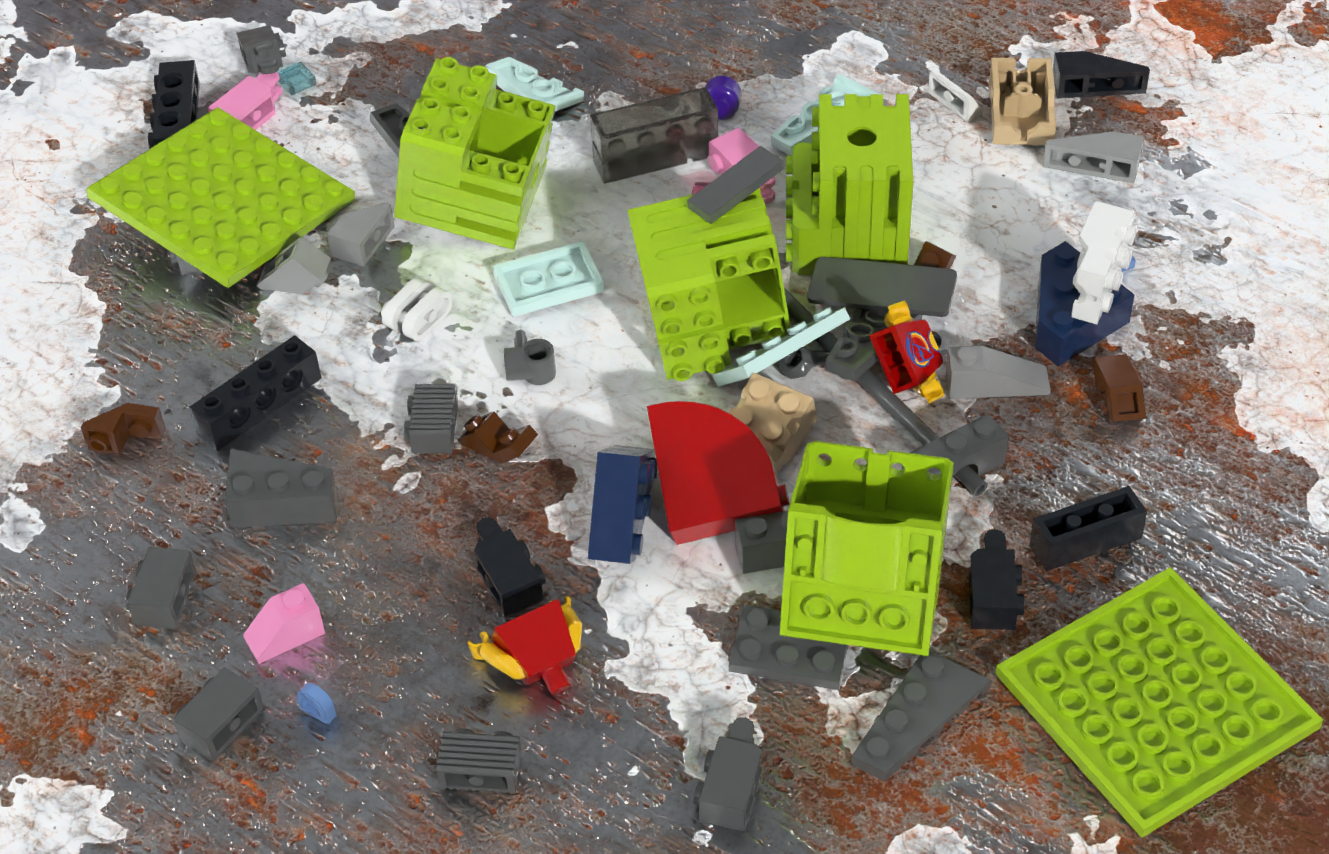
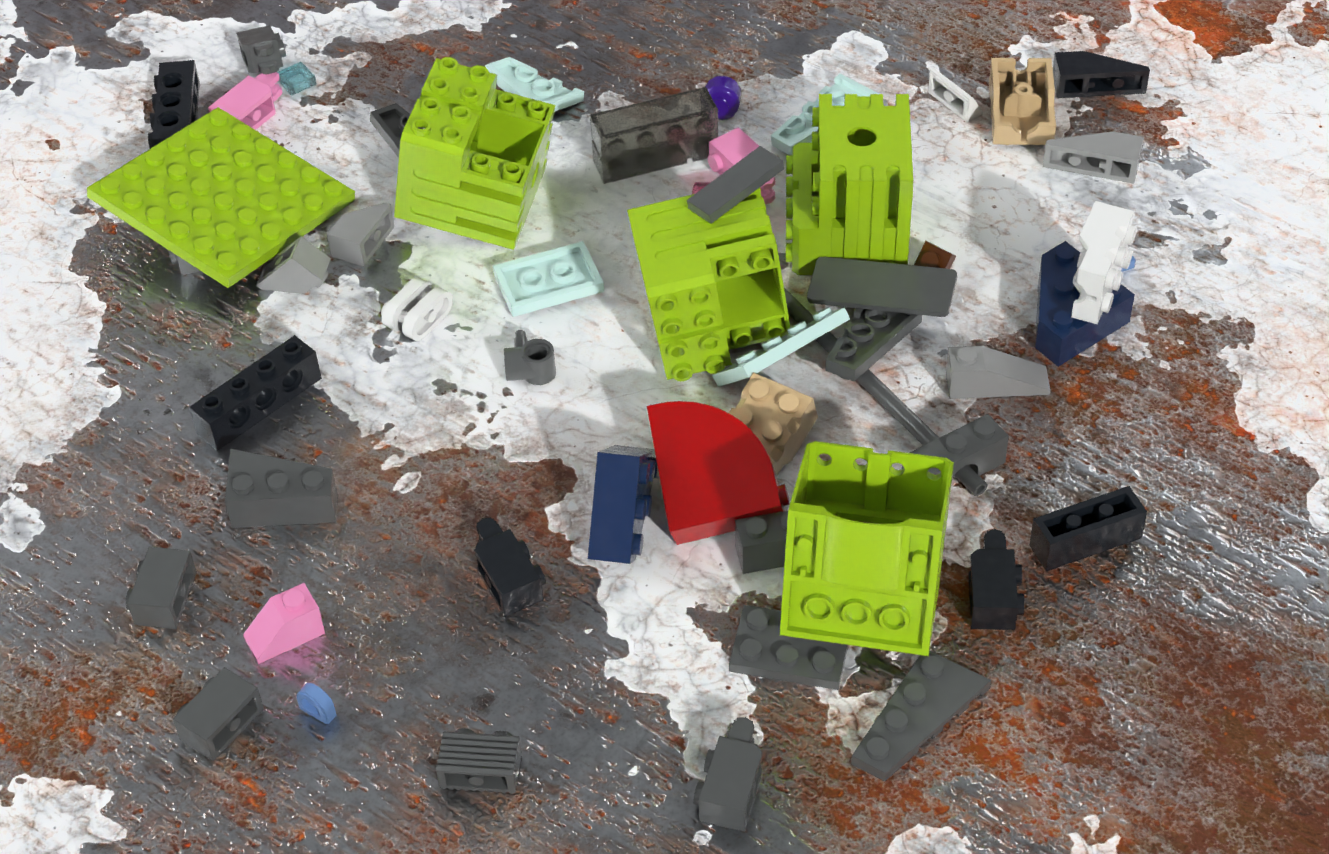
reddish brown slope [81,403,166,455] -> none
dark grey brick [404,384,458,455] -> none
reddish brown slope [458,411,538,463] -> none
red torso [467,596,582,696] -> none
dark grey animal [779,347,830,379] -> none
red torso [869,300,945,404] -> none
lime plate [995,567,1323,838] -> none
reddish brown slope [1092,354,1146,423] -> none

